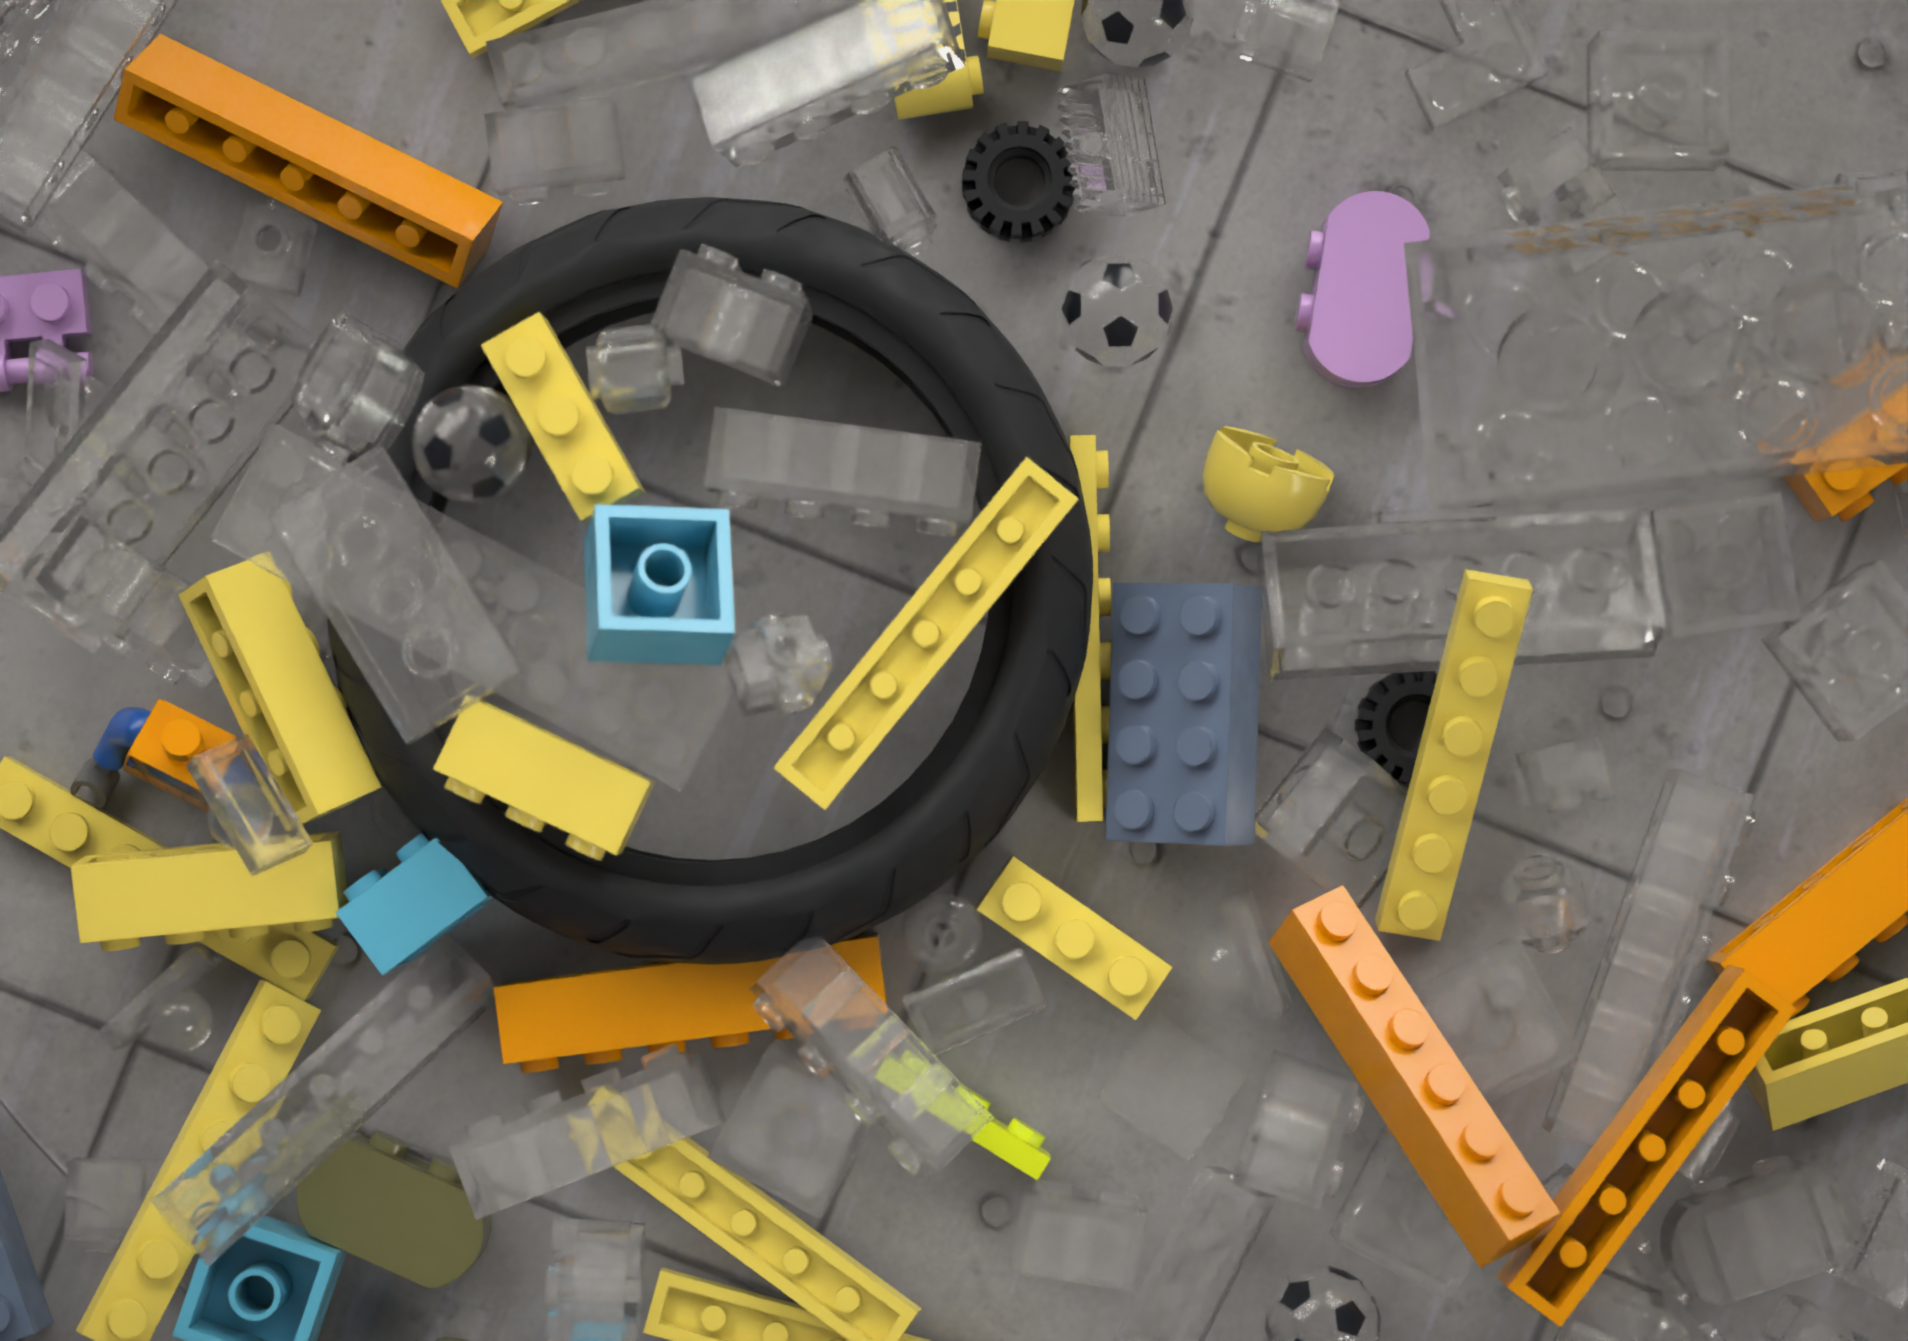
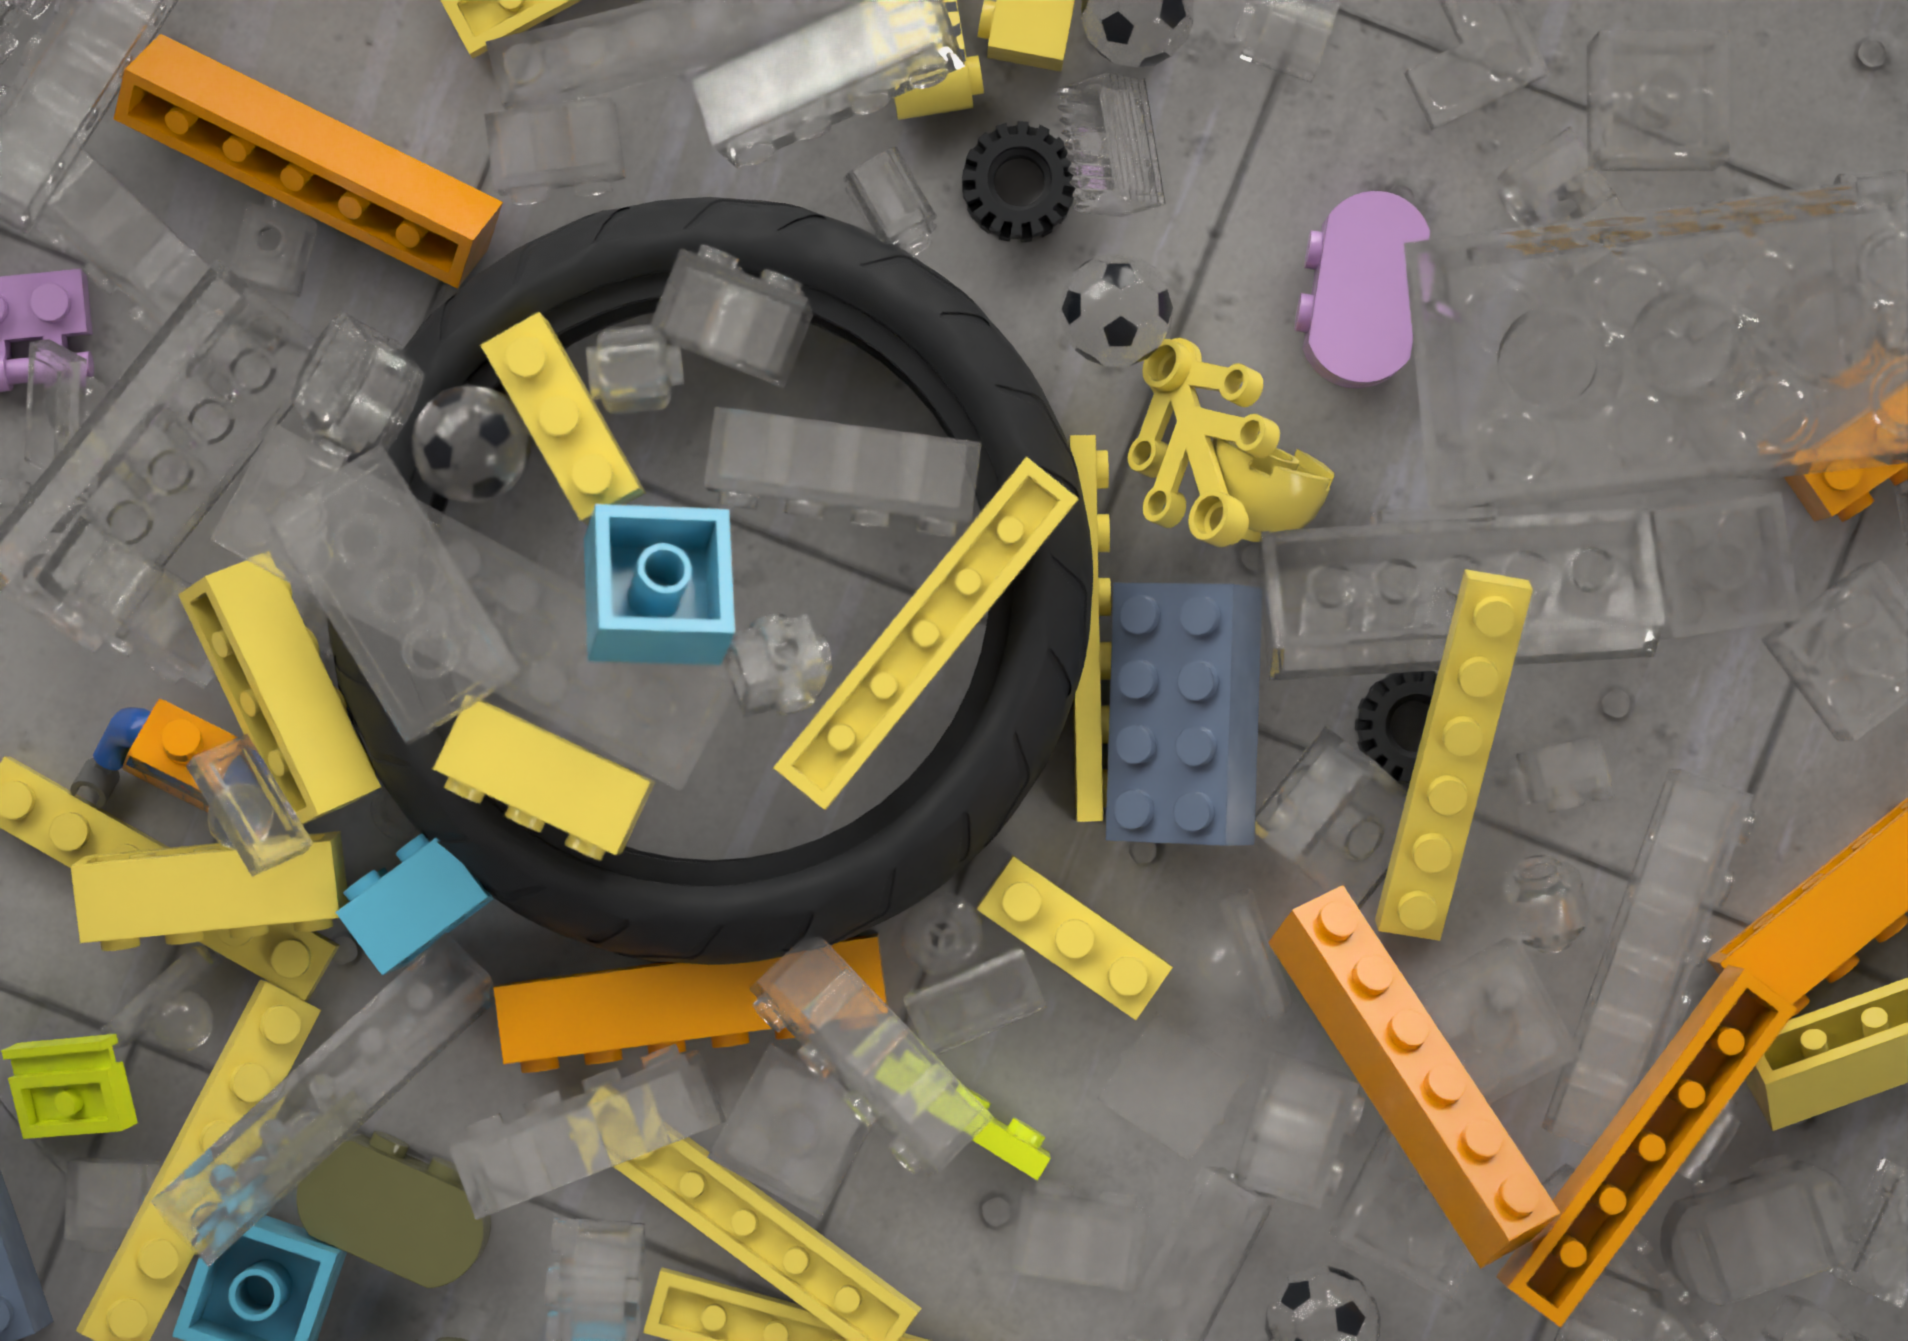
none -> neon yellow plate [1,1034,138,1139]
none -> light yellow plant [1128,338,1280,547]

